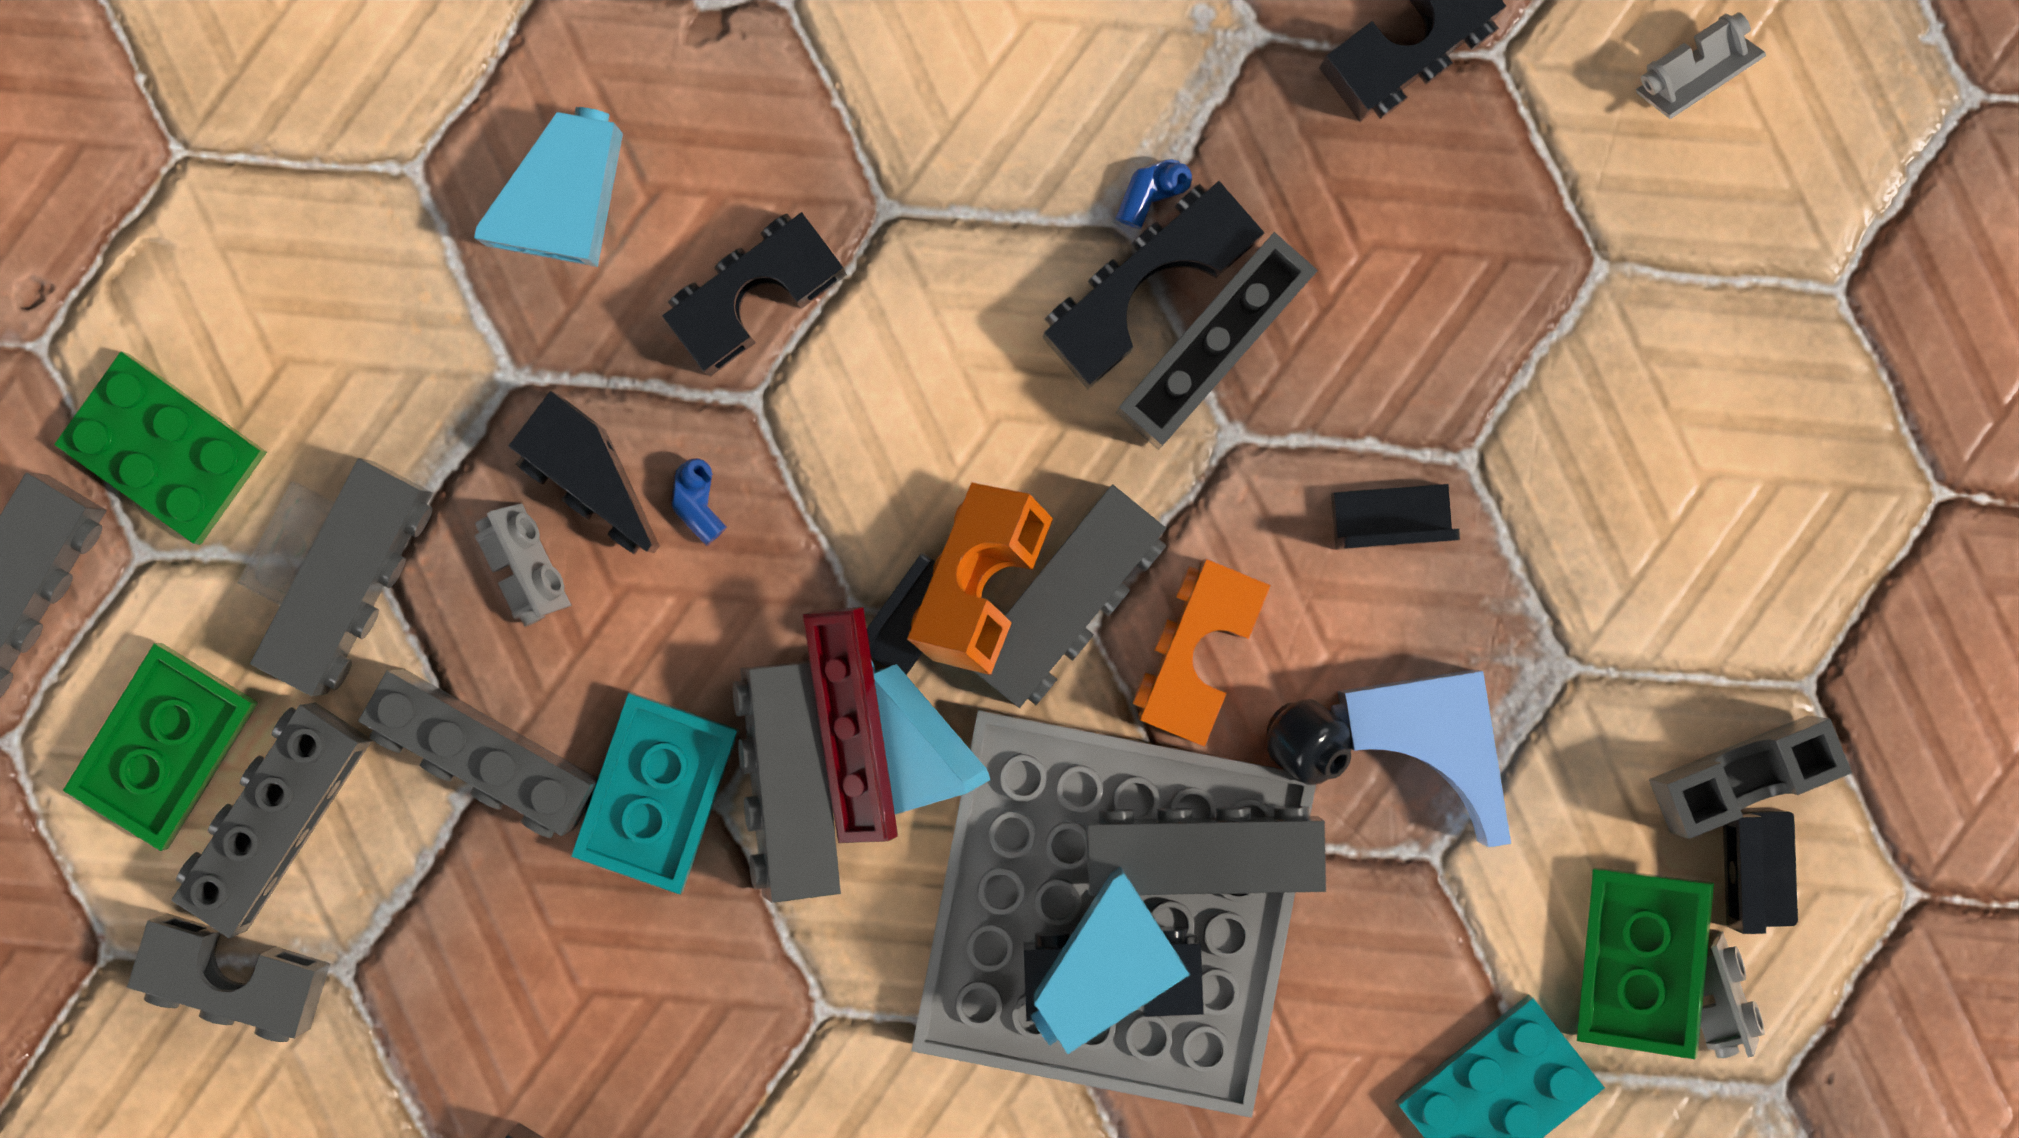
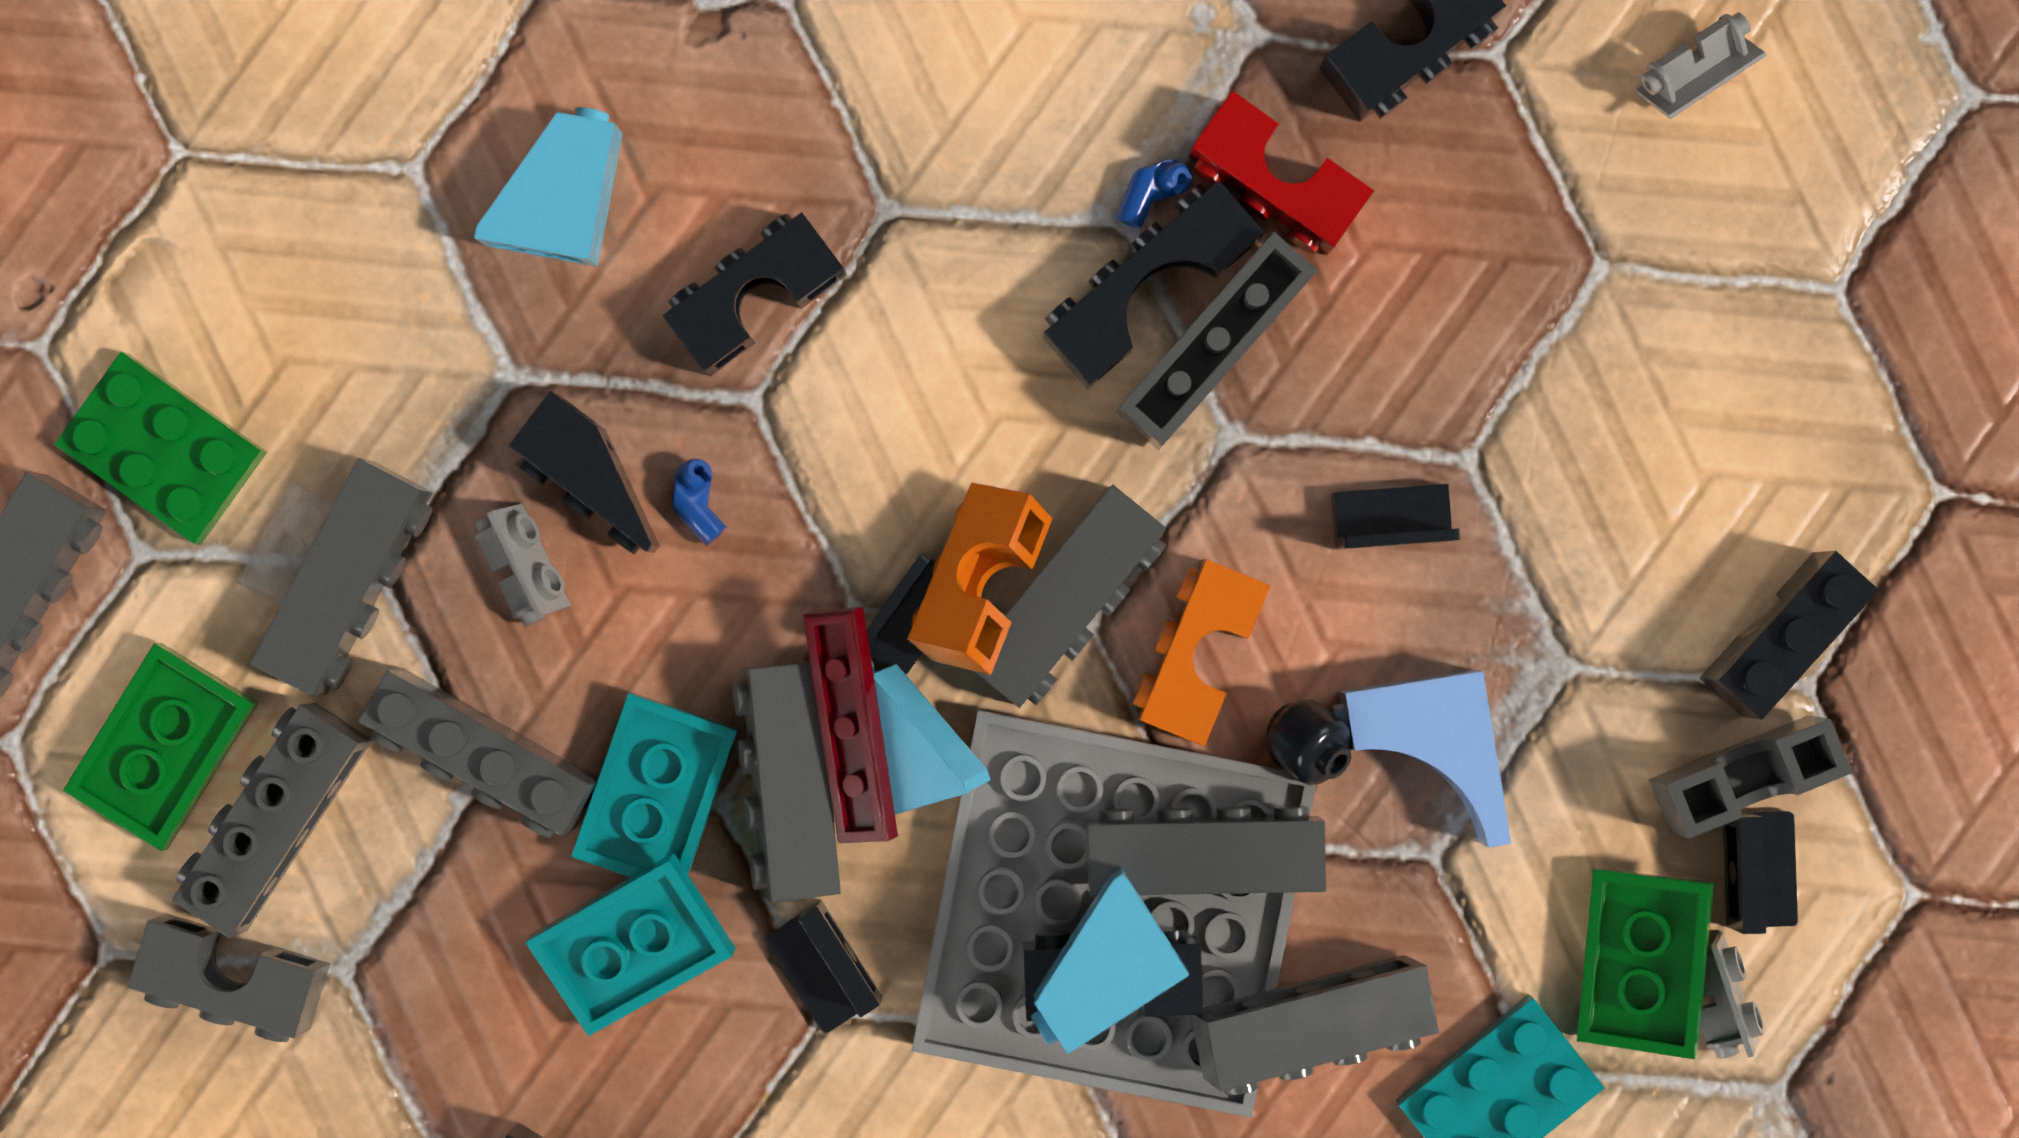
none -> teal plate [525,853,736,1037]
none -> black panel [765,900,883,1033]
none -> red arch [1188,90,1374,255]
none -> dark grey brick [1191,955,1439,1095]
none -> black arch [1699,551,1879,720]

